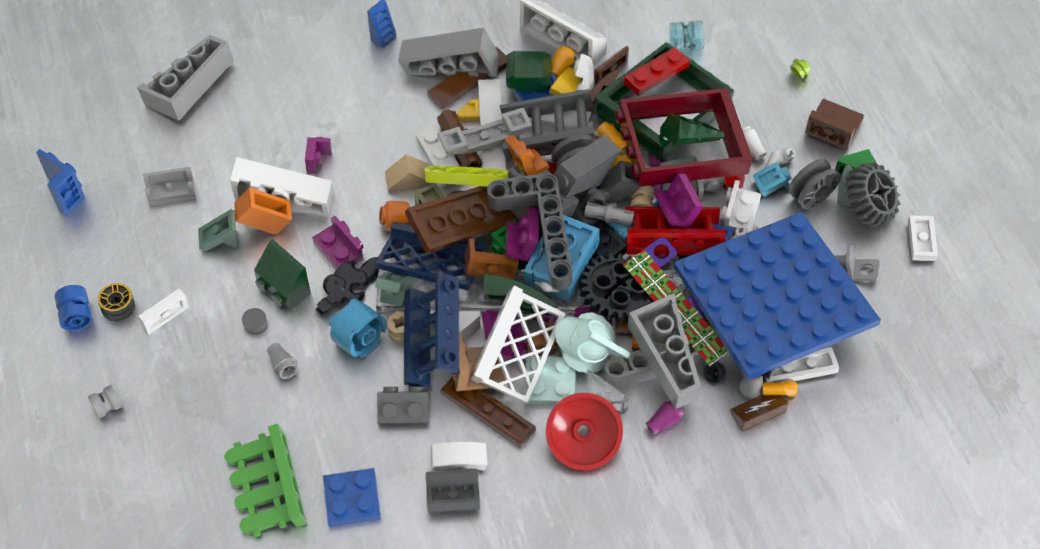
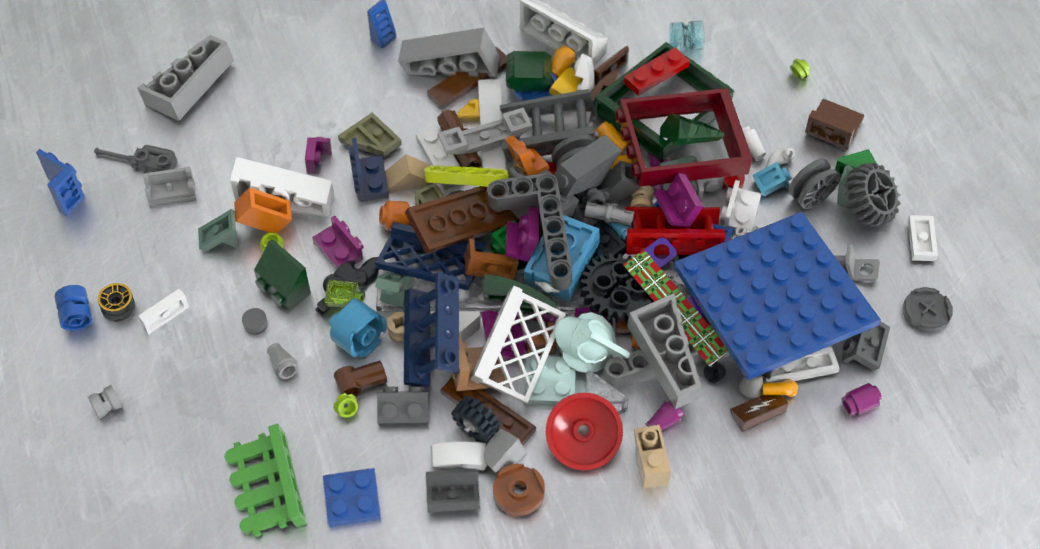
none -> dark grey piece [94,145,178,172]
none -> lime plate [260,232,284,252]
none -> clear neon green bracket [324,280,364,308]
none -> reddish brown piece [333,360,387,397]
none -> lime plate [333,393,358,417]
none -> olive wing [338,112,402,157]
none -> dark blue bracket [348,137,389,202]
none -> black wheel [451,396,500,443]
none -> light grey brick [484,428,526,473]
none -> dark orange plate [493,463,545,517]
none -> tan slope [634,425,671,489]
none -> dark grey bracket [842,321,890,371]
none -> magenta brick [842,383,882,416]
none -> dark grey tile [902,287,953,333]

